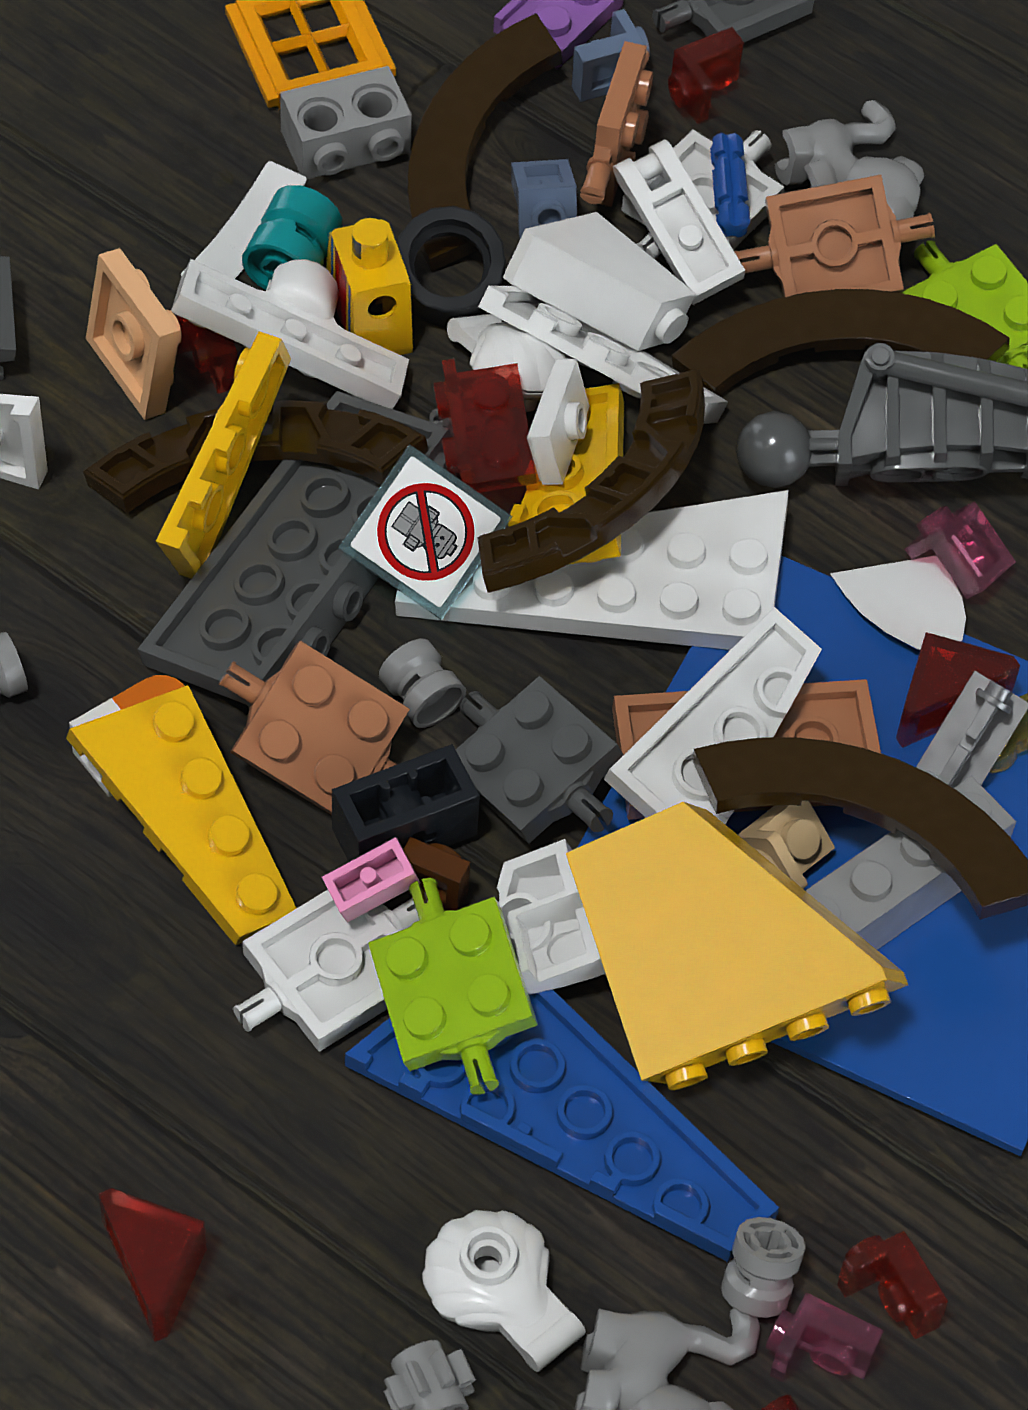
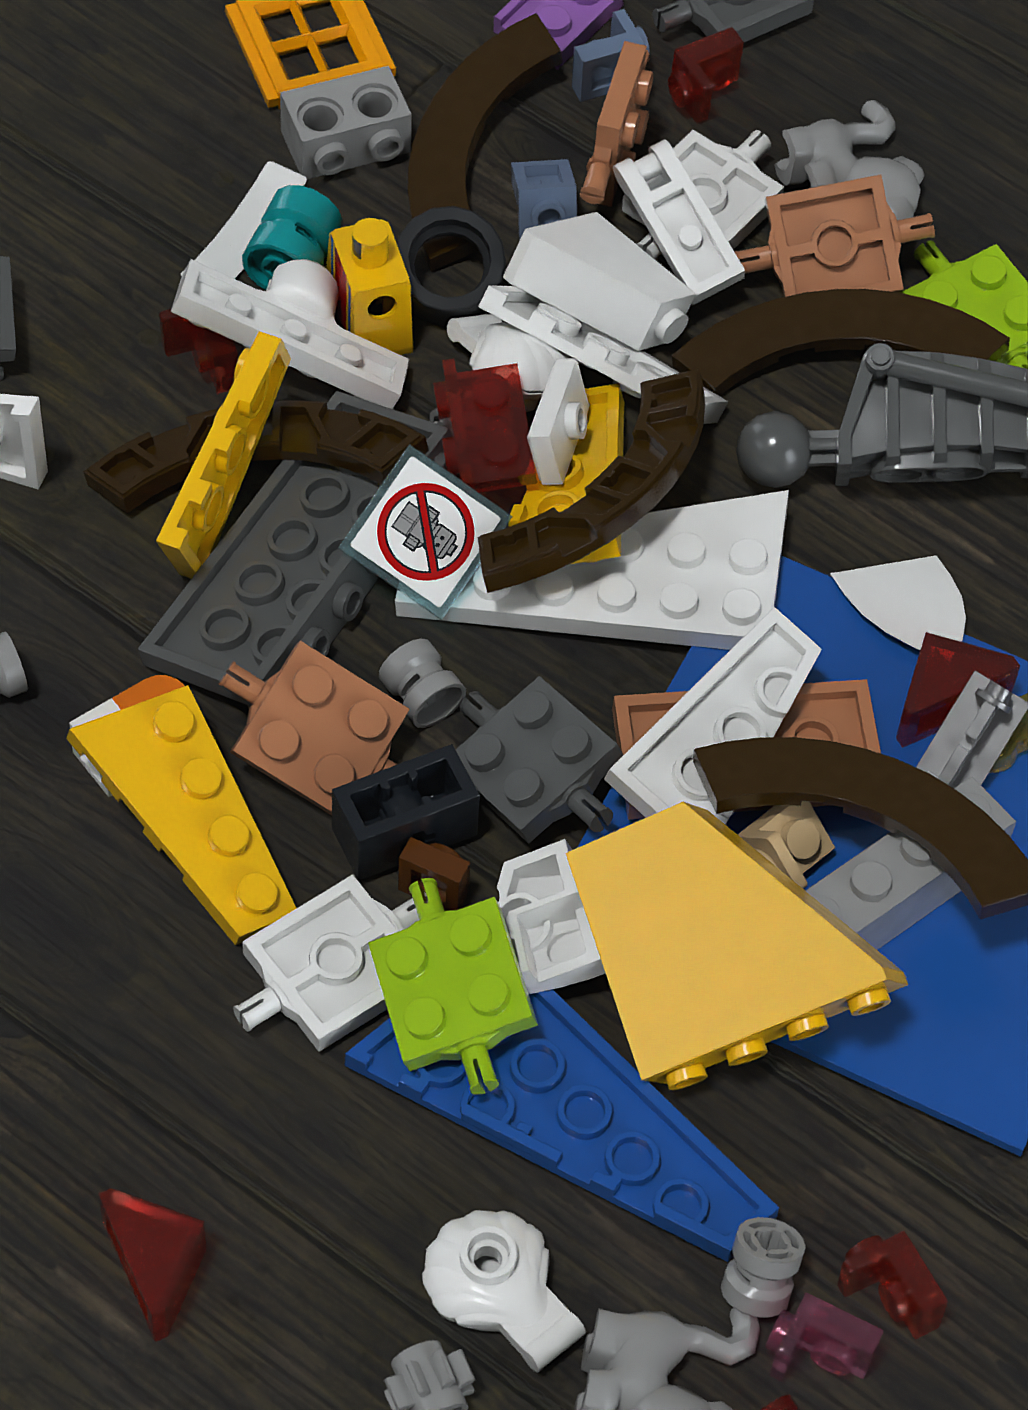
light nougat plate [86,248,182,420] -> none
bright pink piece [322,838,421,923] -> none
blue axle [710,133,750,238] -> none
clear pink bracket [904,501,1016,599] -> none

